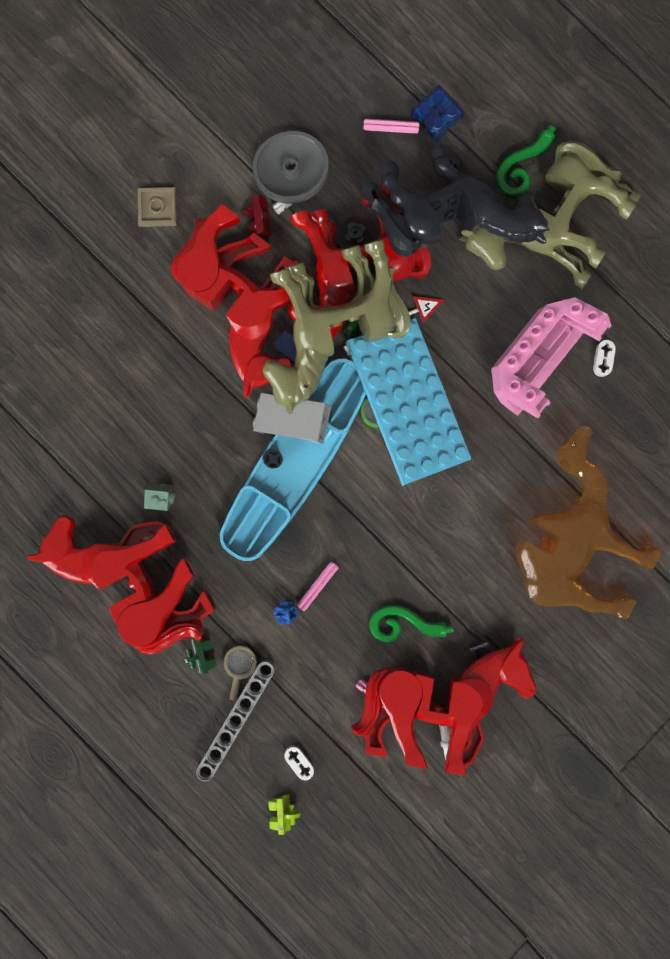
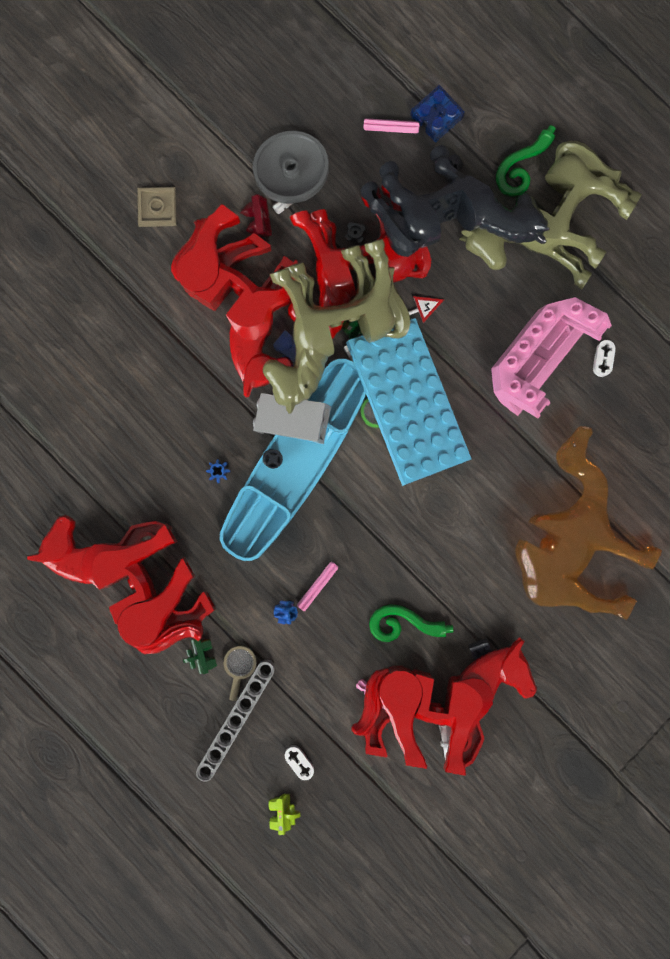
sand green head [144,483,175,511] -> none
none -> blue gear [206,459,231,483]

